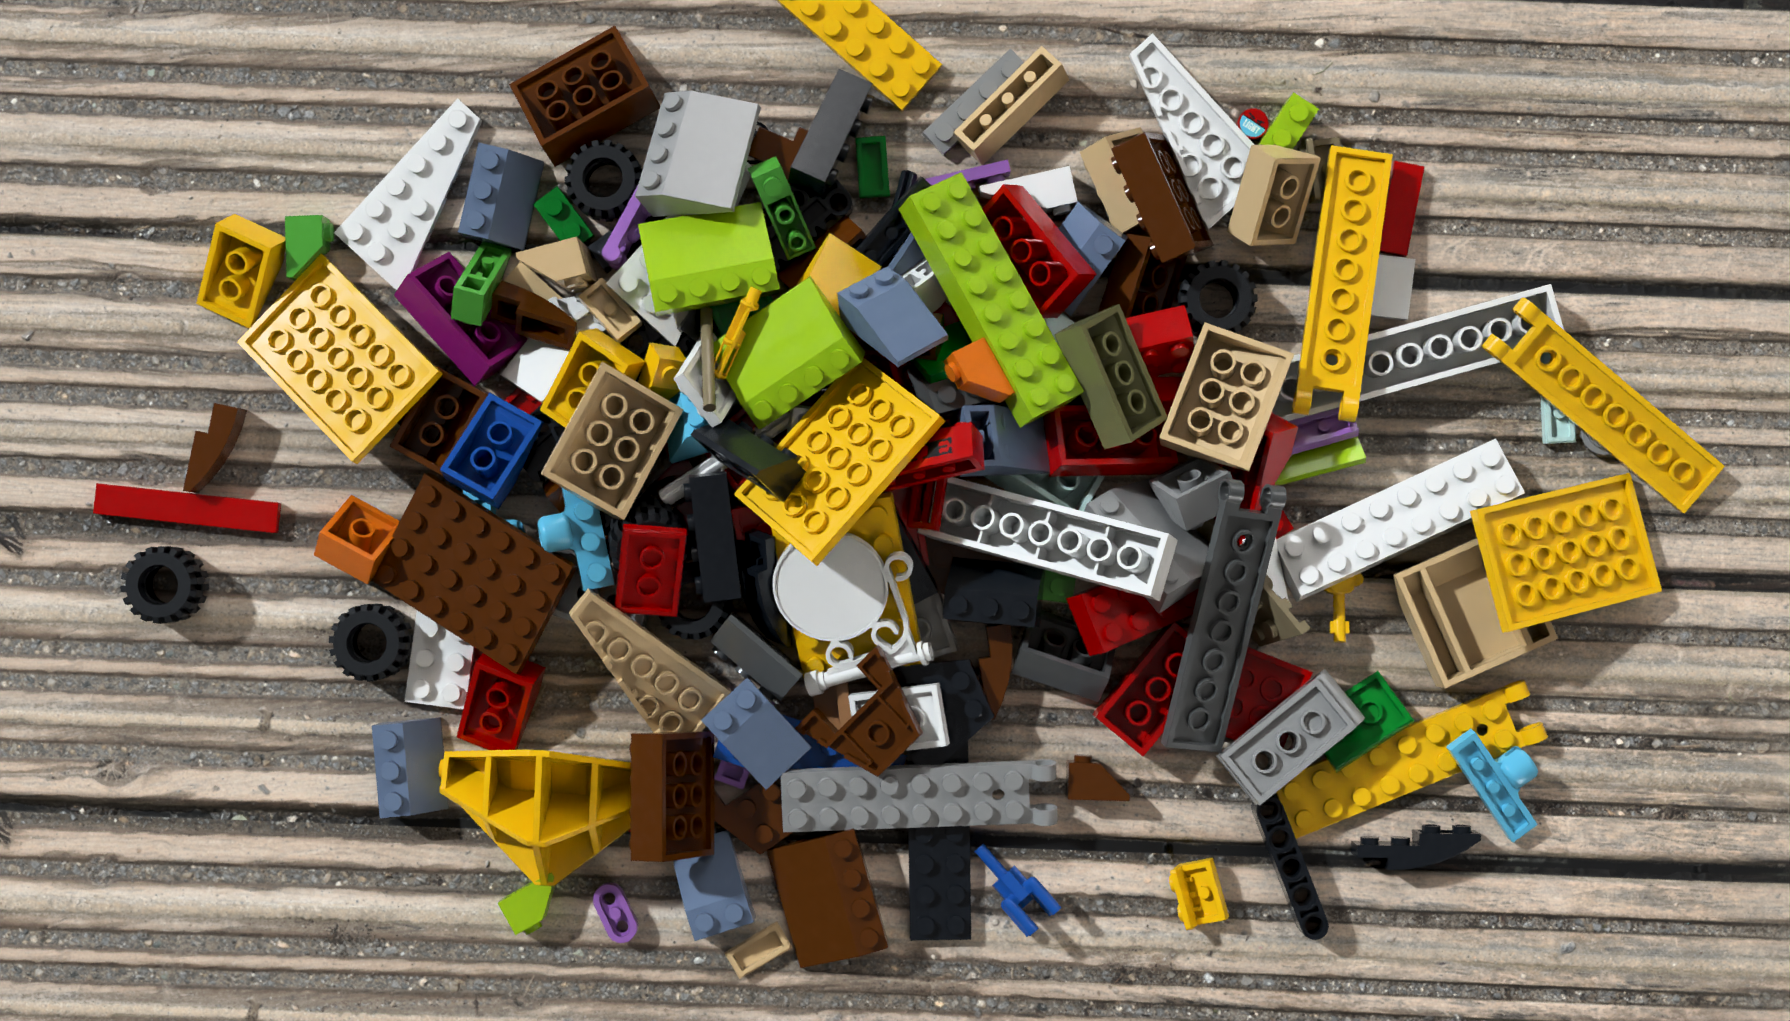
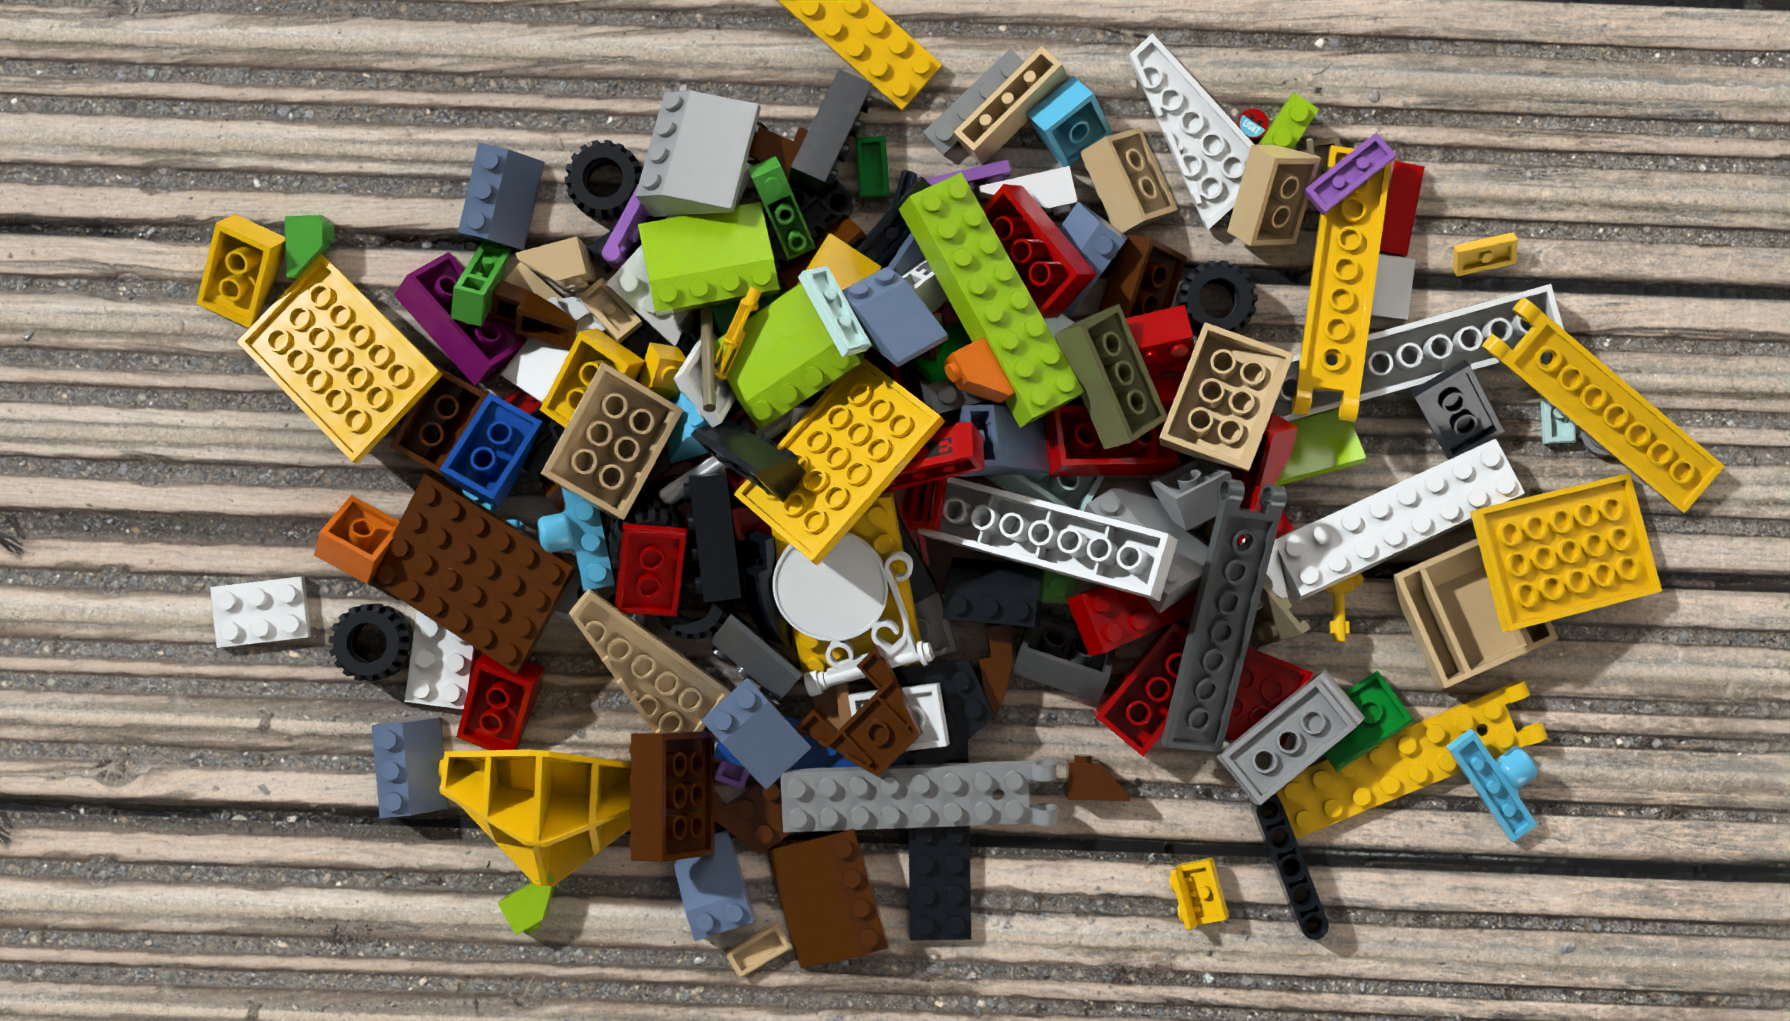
red tile [93,483,282,533] -> none
black tyre [120,546,209,624] -> none
reddish brown slope [183,403,247,493] -> none
white wing [334,98,482,290] -> none
reddish brown slope [509,26,661,167] -> none
green plate [533,186,595,244] -> none
medium lavender plate [593,882,638,943] -> none
blue plant [974,843,1062,937] -> none
reddish brown slope [1111,132,1214,263] -> none
medium lavender plate [1288,407,1359,457] -> none
black slope [1351,824,1481,870] -> none
none -> white plate [210,576,311,648]
none -> light aqua tile [798,265,872,357]
none -> medium azure slope [1026,76,1113,167]
none -> medium lavender plate [1303,132,1397,215]
none -> black plate [1410,359,1505,460]
none -> yellow plate [1453,232,1518,276]

